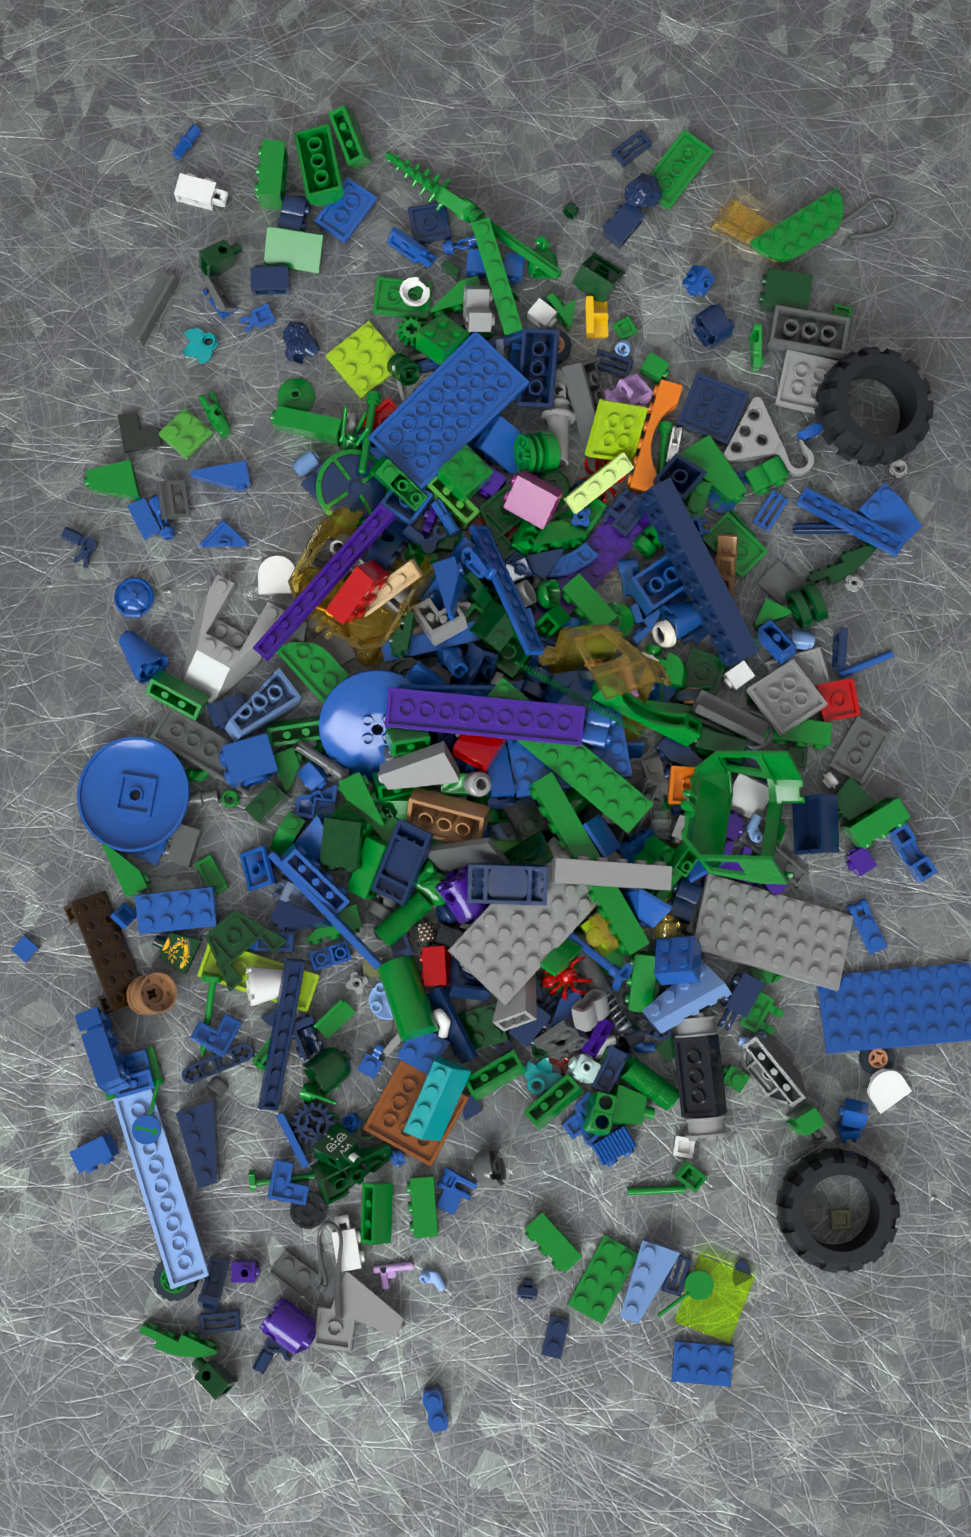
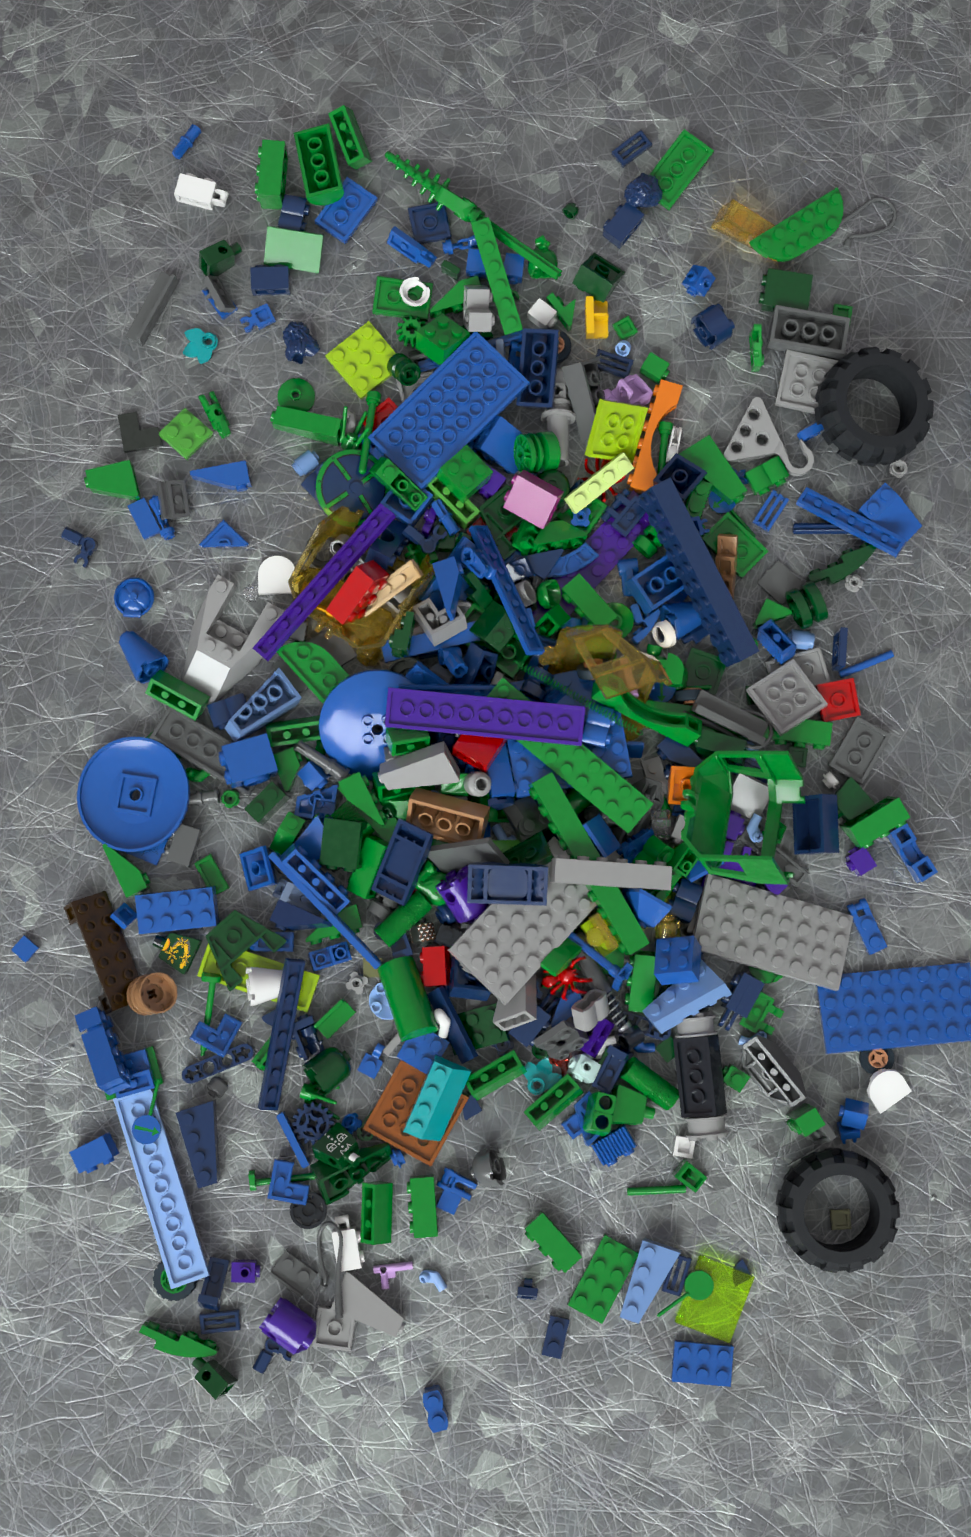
dark blue plate [676,372,750,446] -> none
white brick [723,661,755,691] -> none

